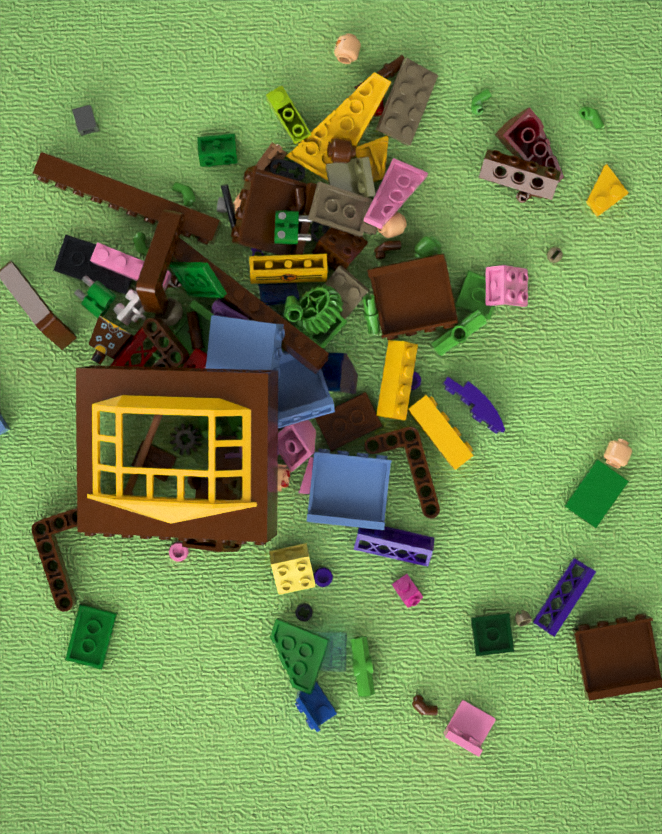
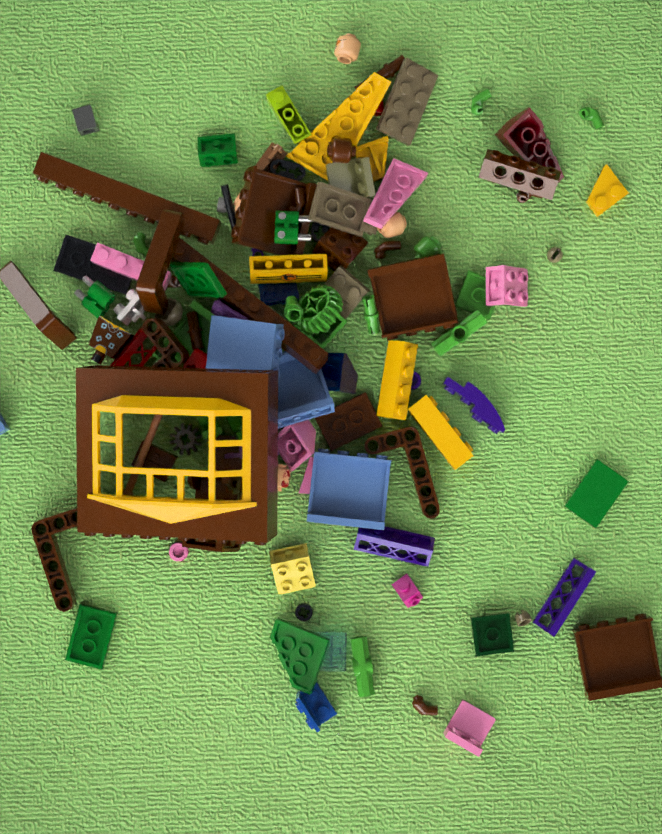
bright green arm [172,182,196,207] -> none
dark purple tile [314,567,333,587] -> none
light nougat head [604,438,633,468] -> none

